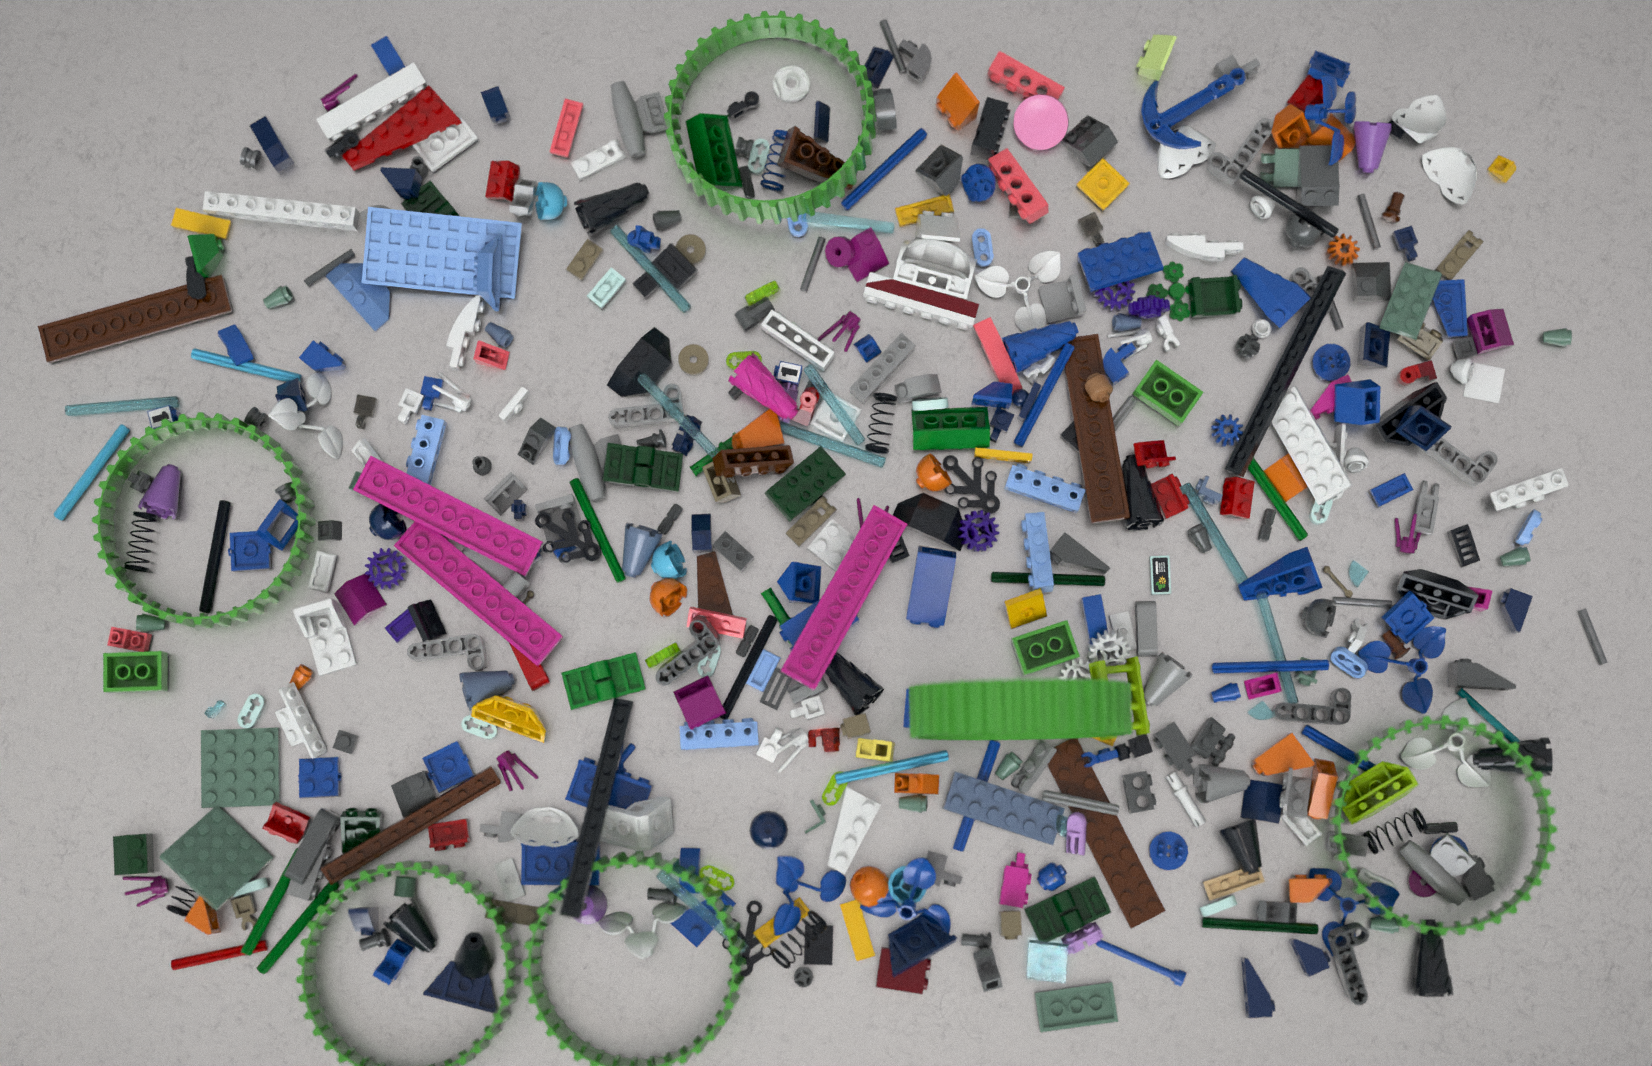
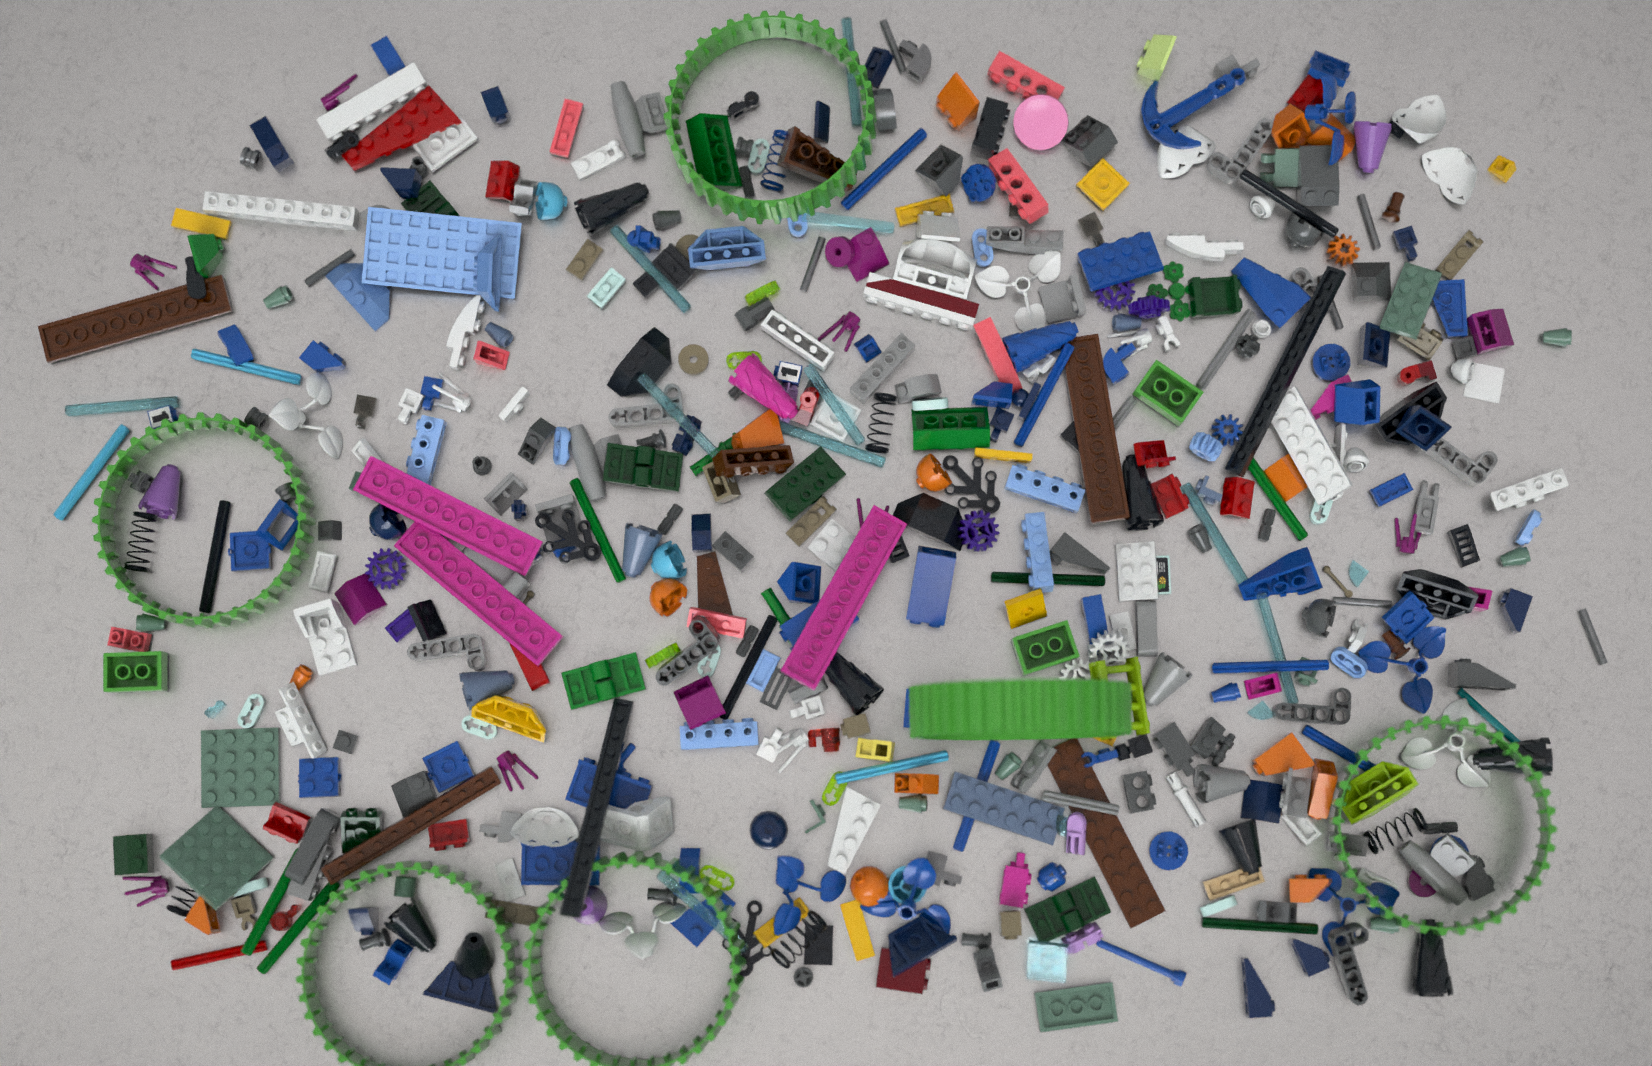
dark blue slope [275,378,308,412] -> none
white tile [773,65,810,103] -> none
medium nougat head [1084,373,1113,402] -> none
none -> magenta plant [130,253,177,290]
none -> clear red piece [270,904,301,931]
none -> medium blue wedge [688,226,766,270]
none -> clear light blue axle [841,17,862,127]
none -> light grey slope [986,226,1064,254]
none -> white plate [1116,541,1159,602]
none -> light blue gear [1189,432,1223,461]
none -> light grey axle [1196,309,1256,390]

